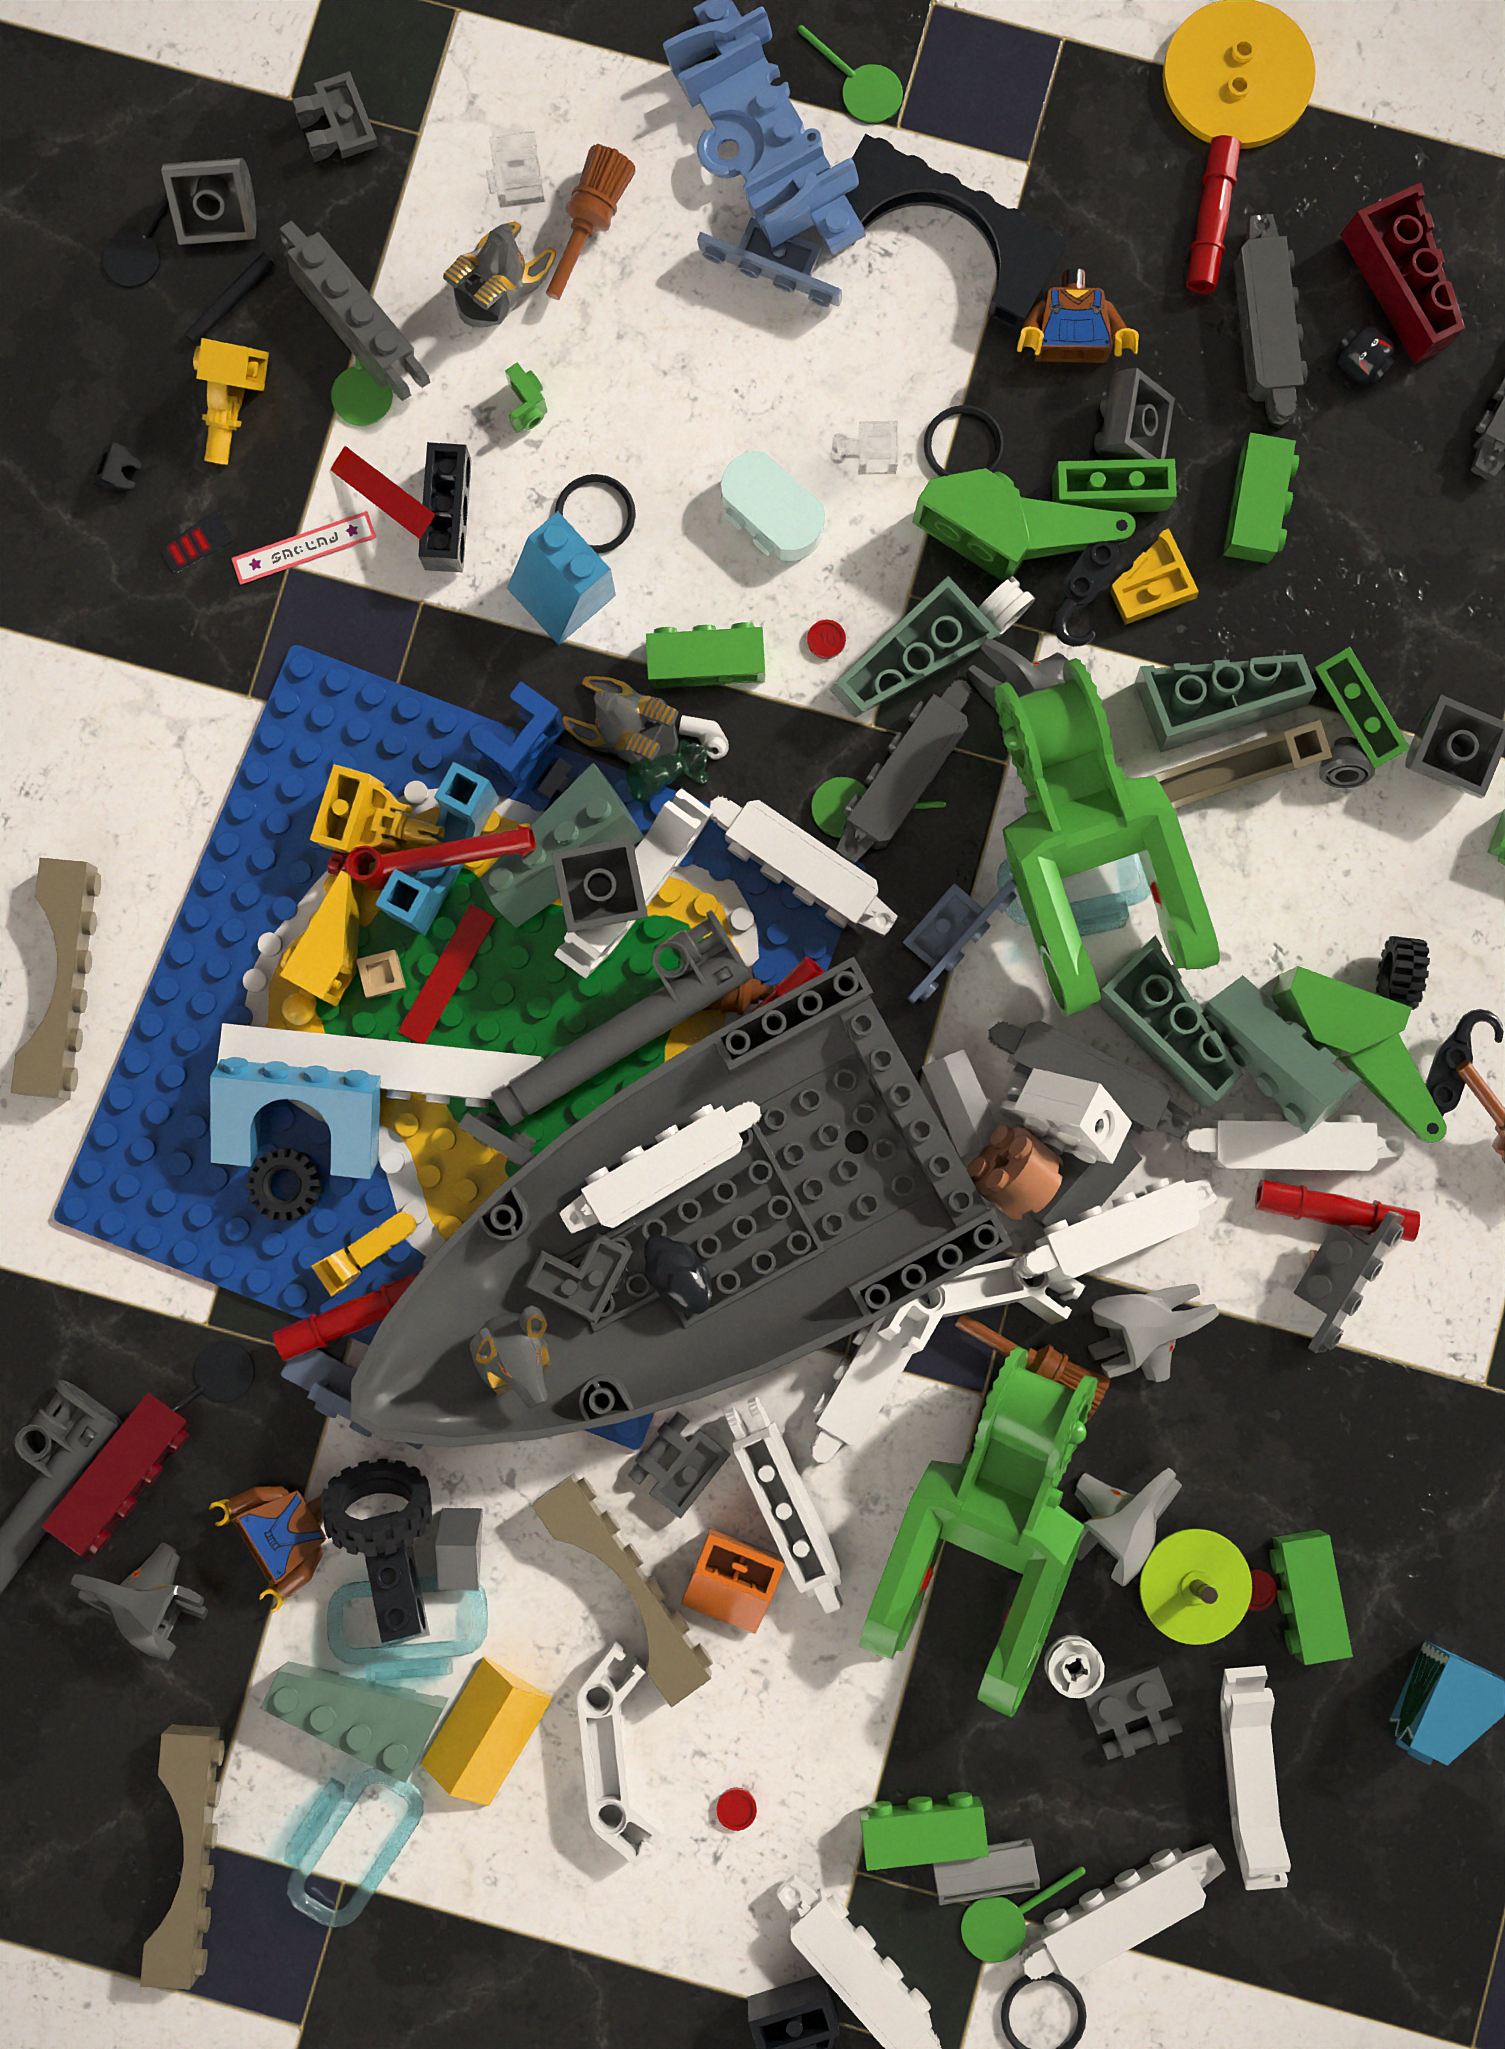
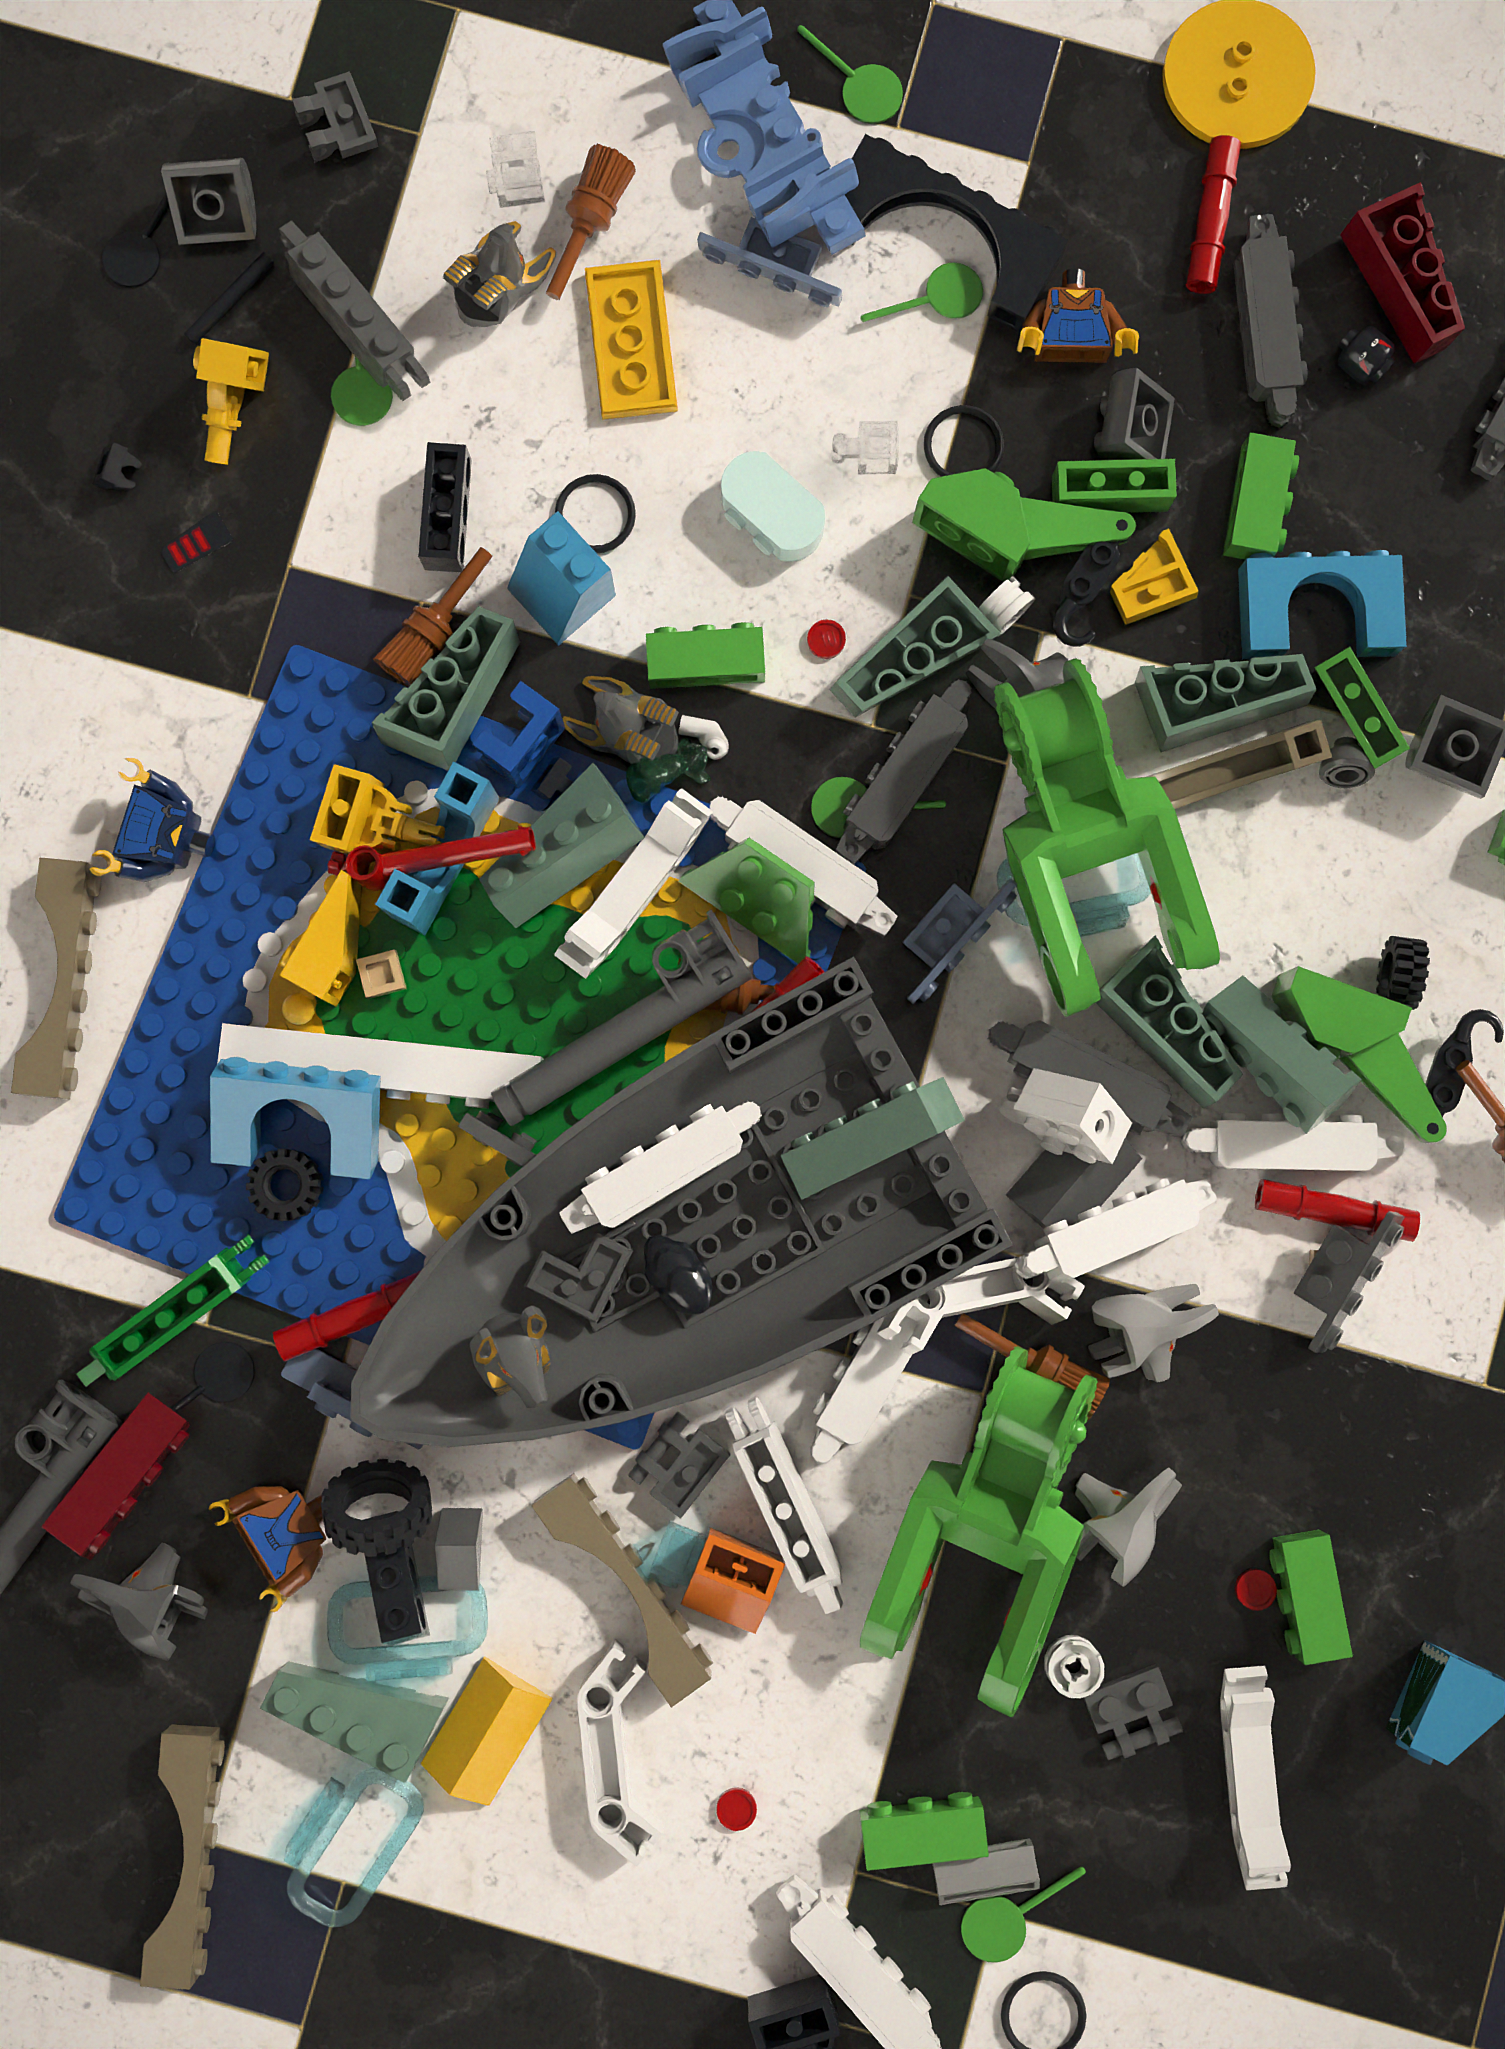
sticker [231,511,376,585] -> none
yellow piece [311,1212,417,1297] -> none
red sticker [330,446,436,539] -> none
red sticker [398,904,496,1044] -> none
bright green bracket [505,362,548,433] -> none
dark grey brick [552,837,648,933] -> none
light grey piece [922,1049,998,1158] -> none
nougat brick [967,1125,1063,1220] -> none
white hinge [1019,1843,1226,1980] -> none
lime piece [1140,1529,1252,1645] -> none
none -> green hinge [76,1235,270,1386]
none -> torso [90,758,215,882]
none -> sand green wedge [372,606,520,770]
none -> dark orange piece [373,547,493,688]
none -> yellow tile [585,260,678,420]
none -> clear light blue brick [650,1520,706,1588]
none -> bright green wing [678,837,815,964]
none -> sand green wedge [781,1077,965,1200]
none -> bright green piece [860,263,983,322]
none -> dark azure arch [1238,550,1407,660]

